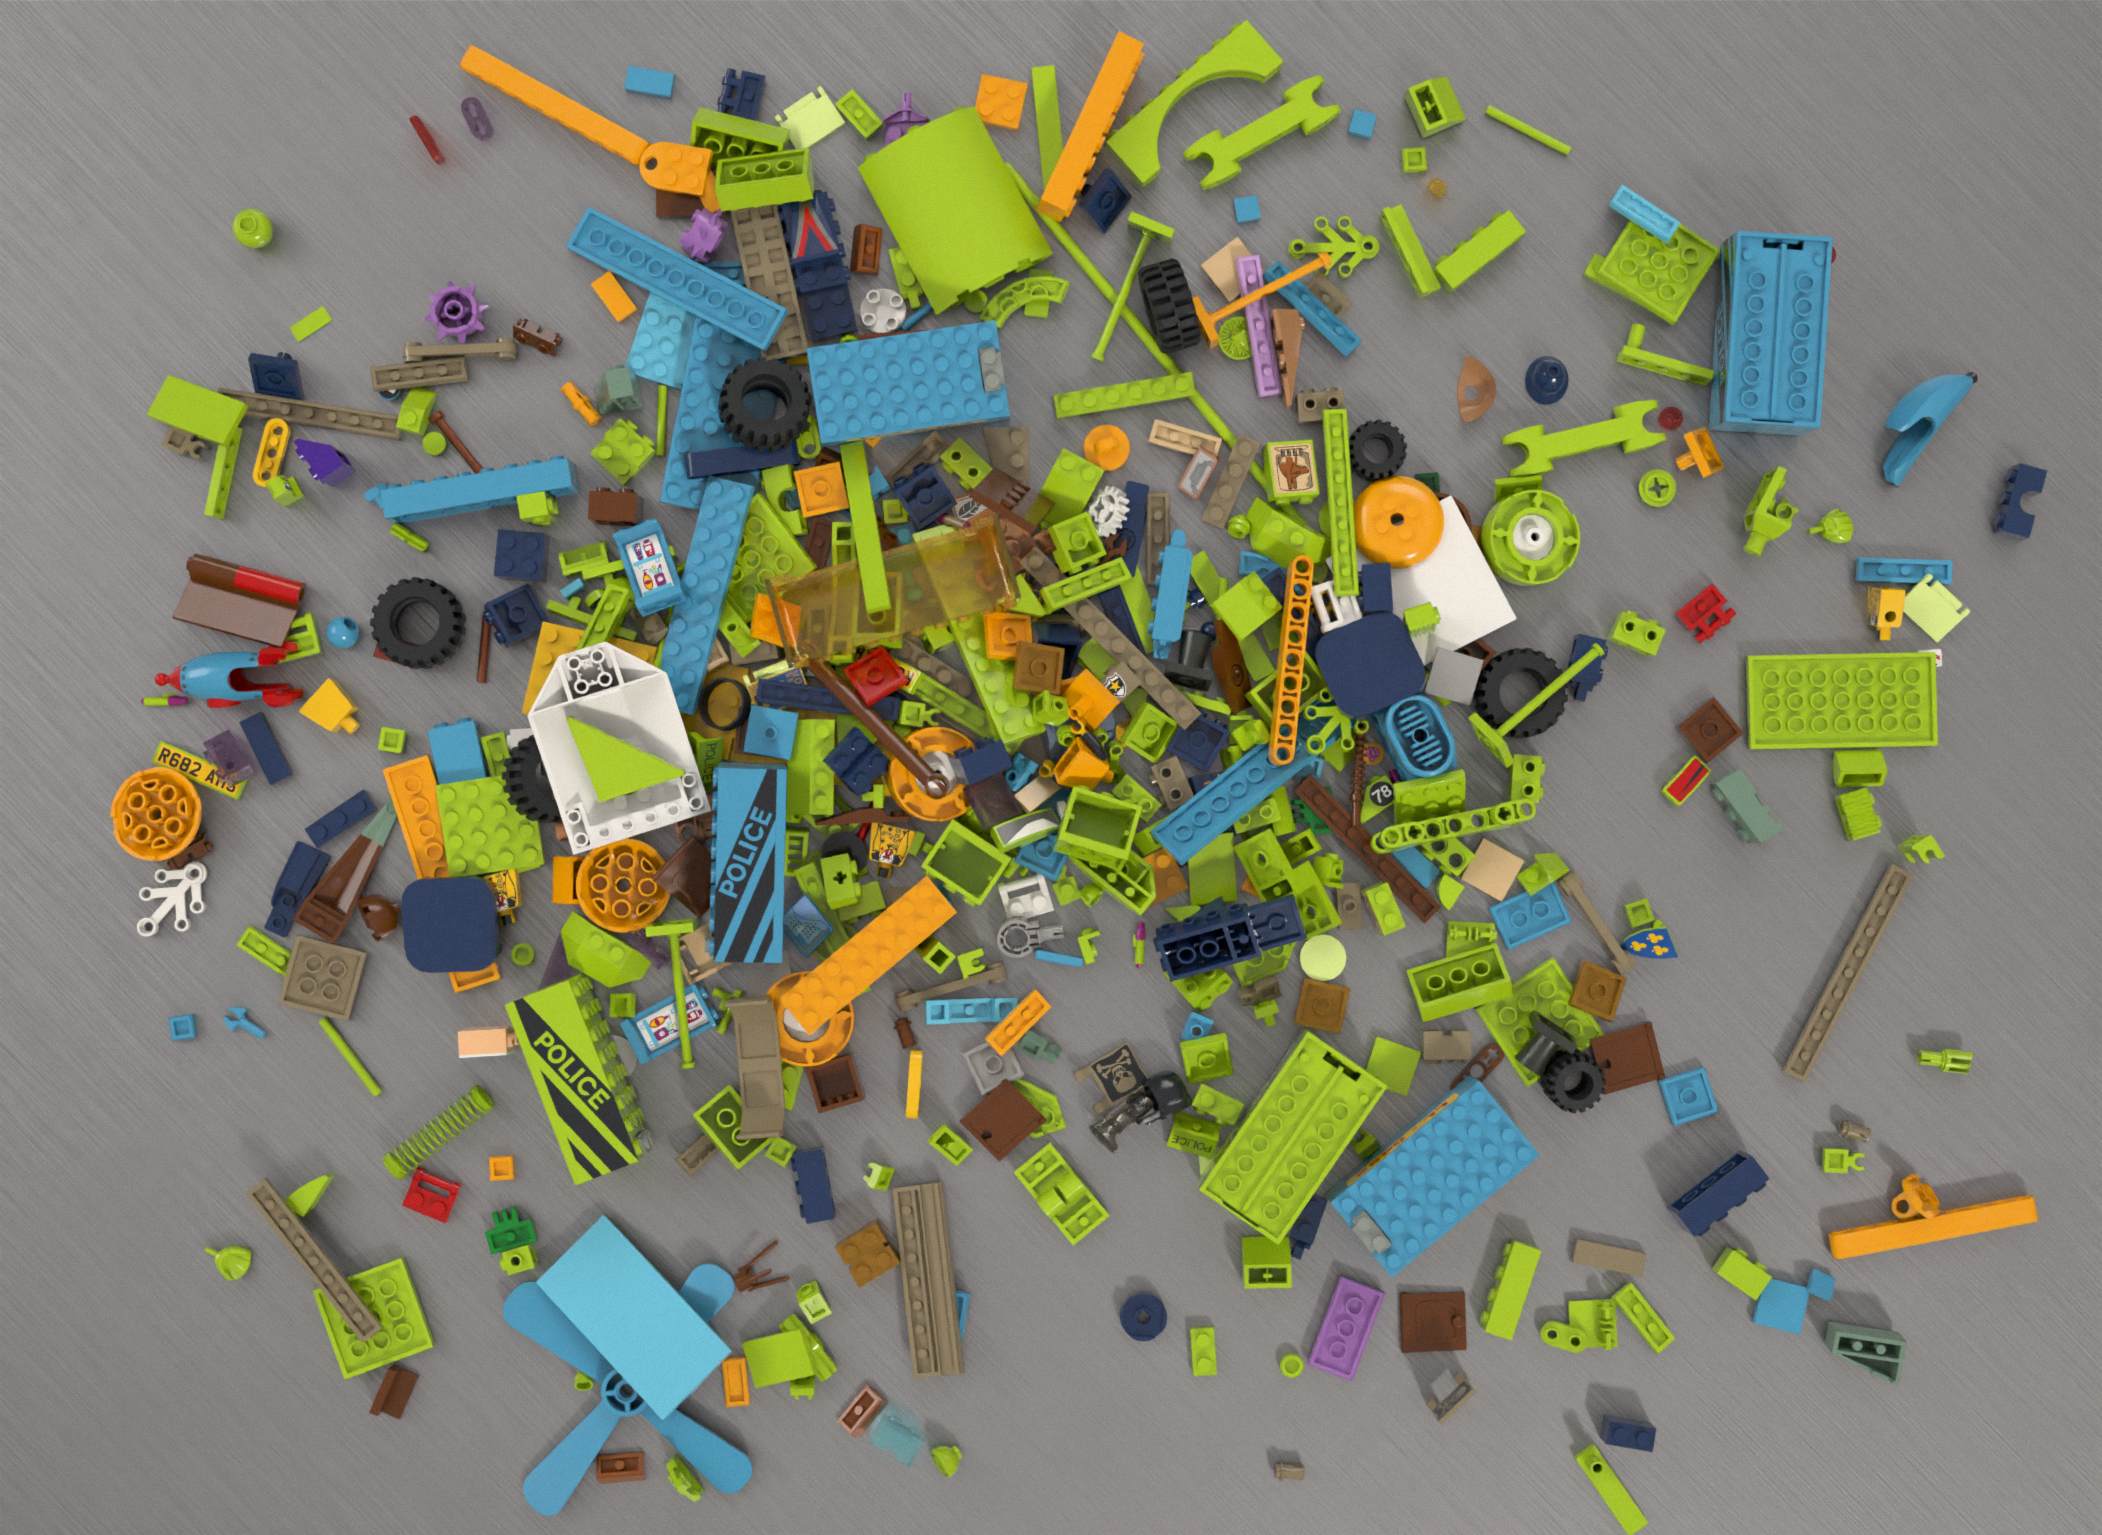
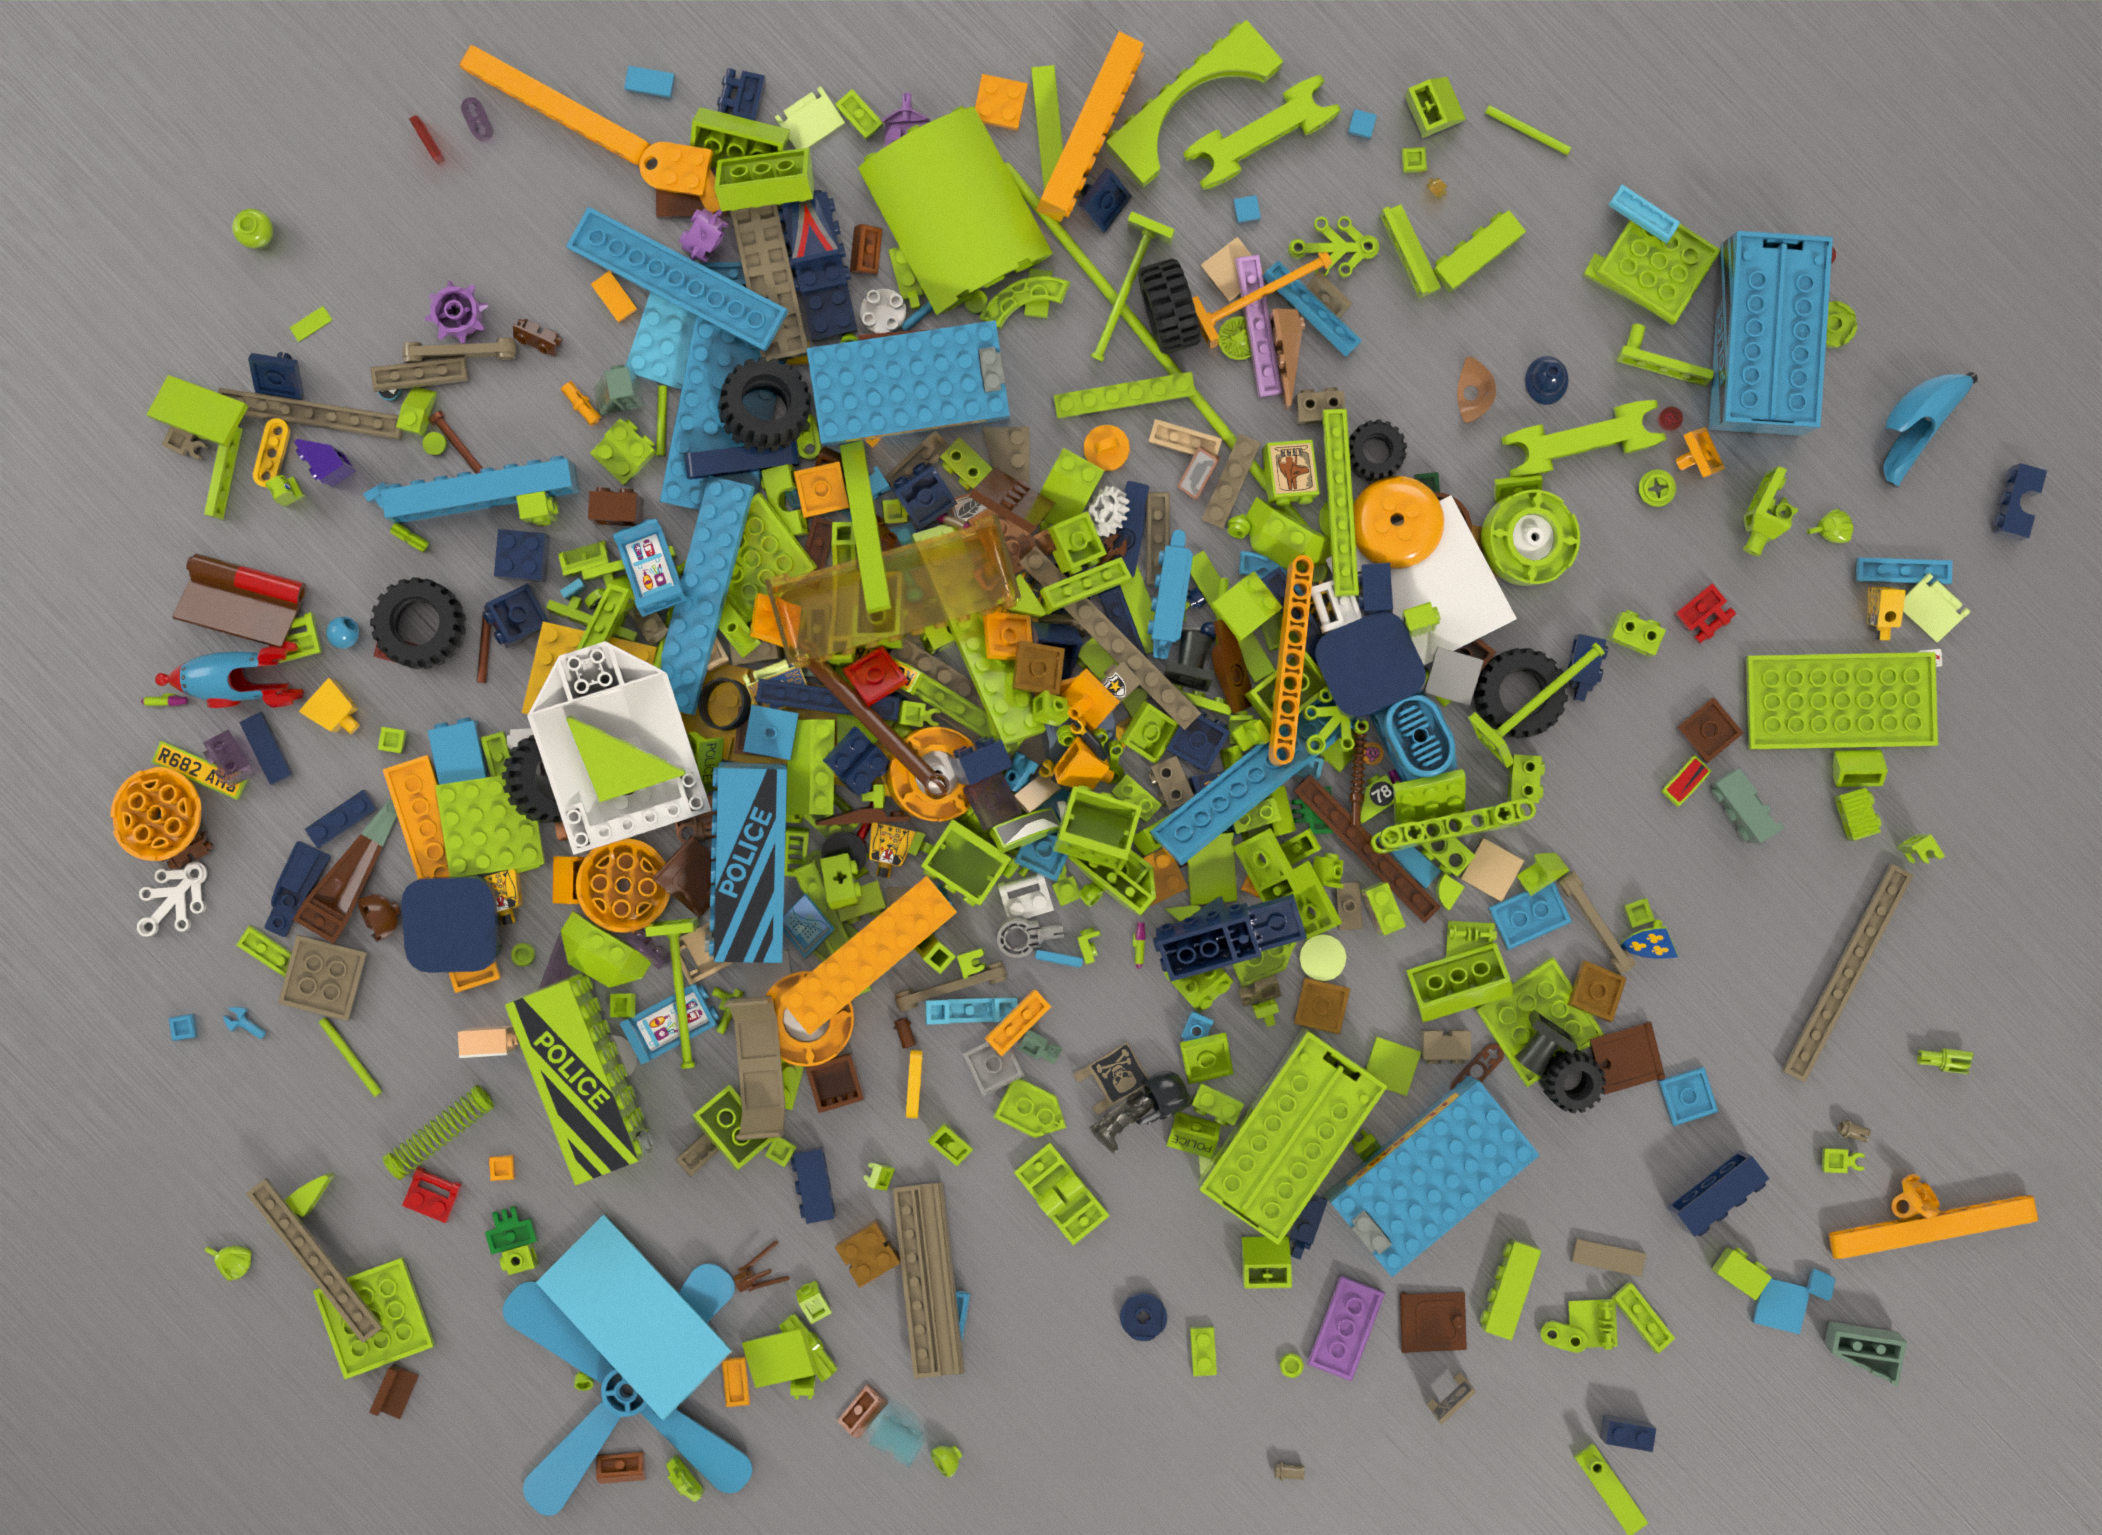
reddish brown container [959,1078,1047,1162] -> none
none -> lime tile [1826,301,1858,348]

